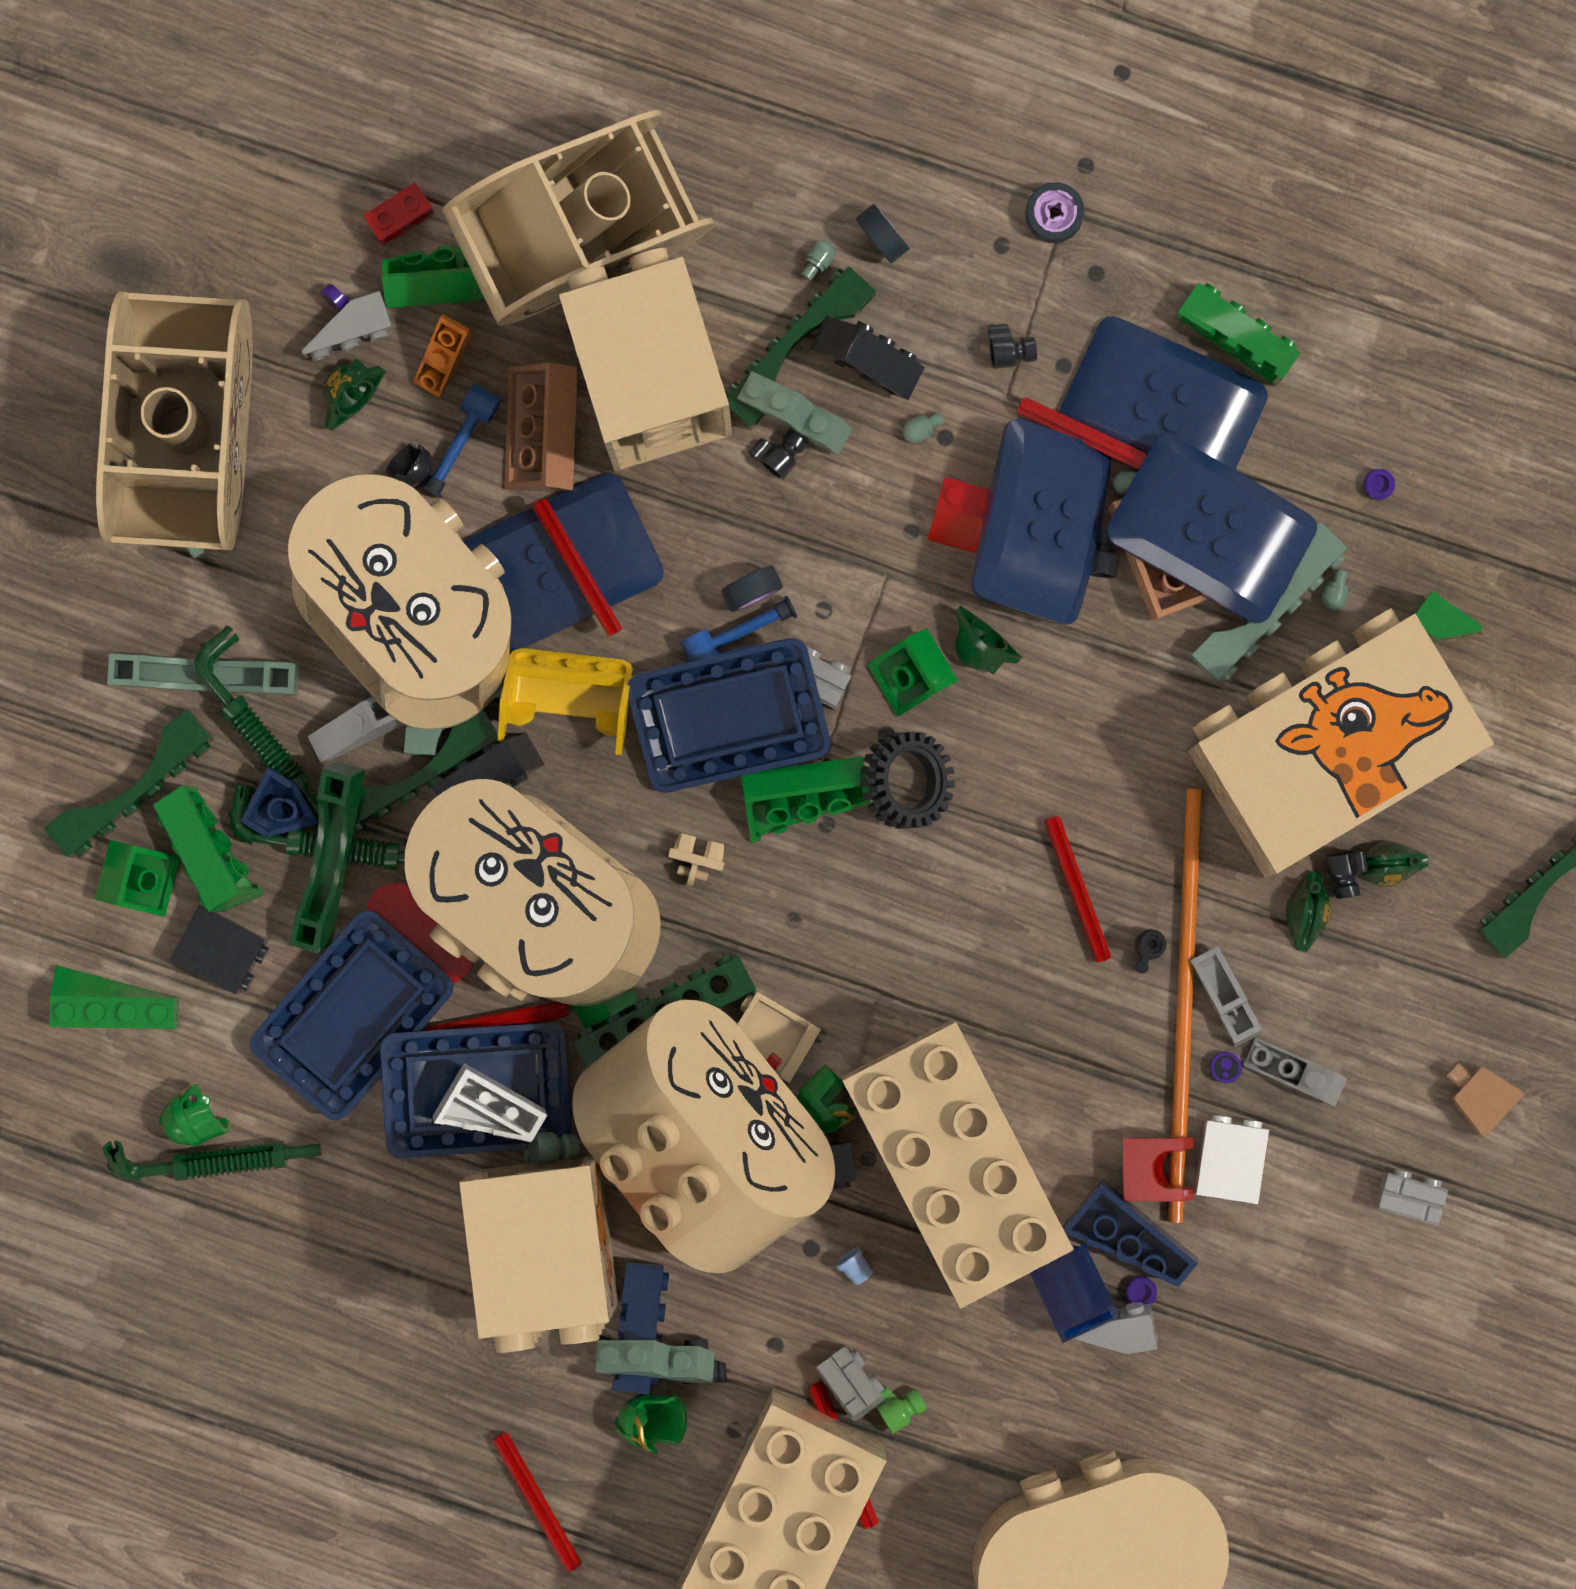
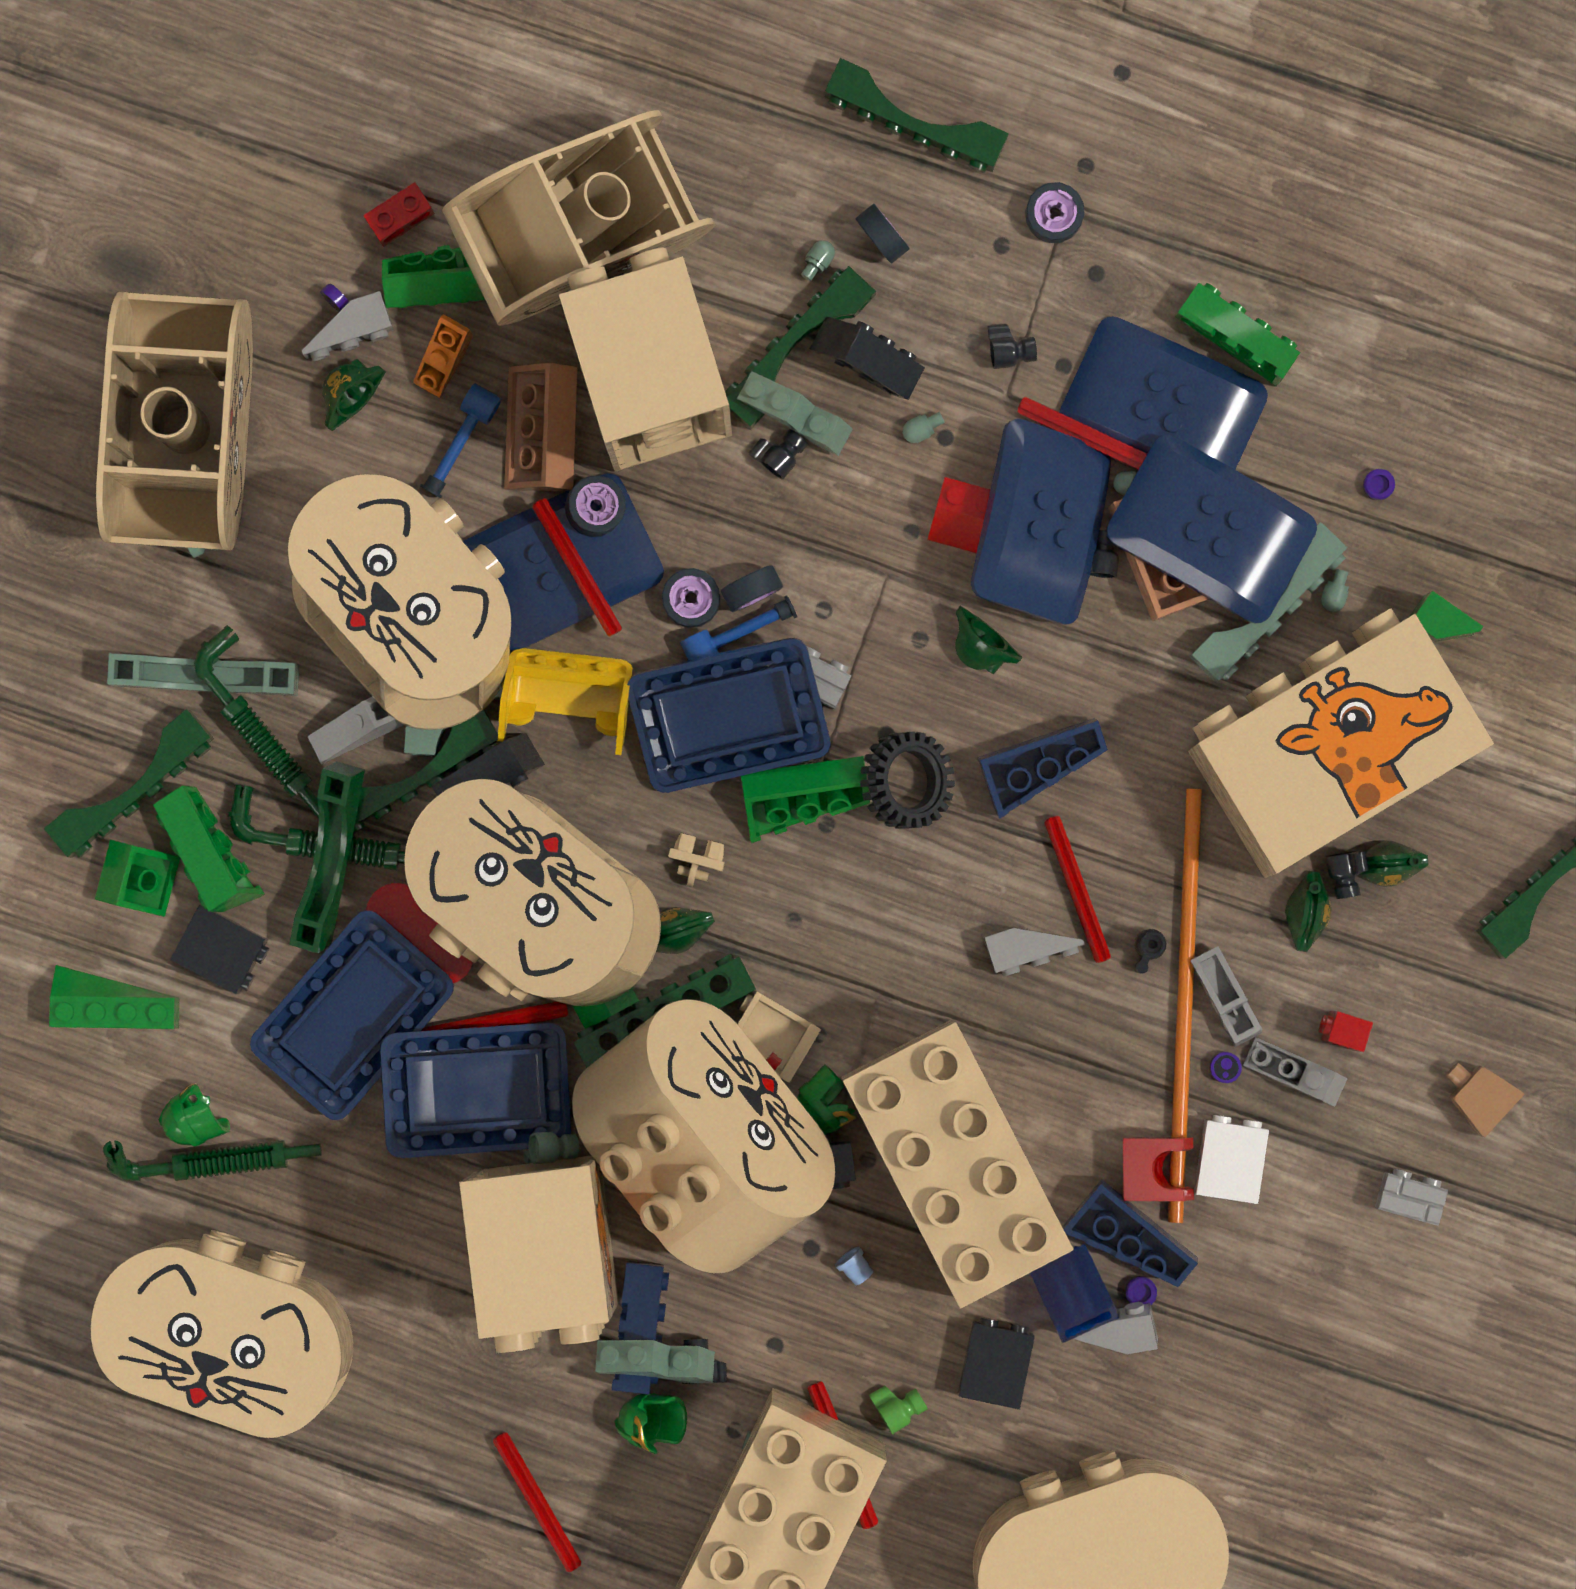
dark blue slope [240,768,319,837] -> none
black hair [385,443,433,487] -> none
white wedge [432,1063,547,1142] -> none
light grey brick [816,1346,885,1421] -> none
green slope [867,628,958,717] -> none
none -> tan brick [91,1230,353,1438]
none -> wheel [565,475,626,537]
none -> dark green hat [656,908,715,954]
none -> wheel [662,568,721,628]
none -> dark green arch [825,58,1009,173]
none -> black brick [958,1317,1035,1410]
none -> dark blue wedge [978,718,1108,819]
none -> light grey slope [983,928,1084,977]
none -> red brick [1318,1011,1373,1052]

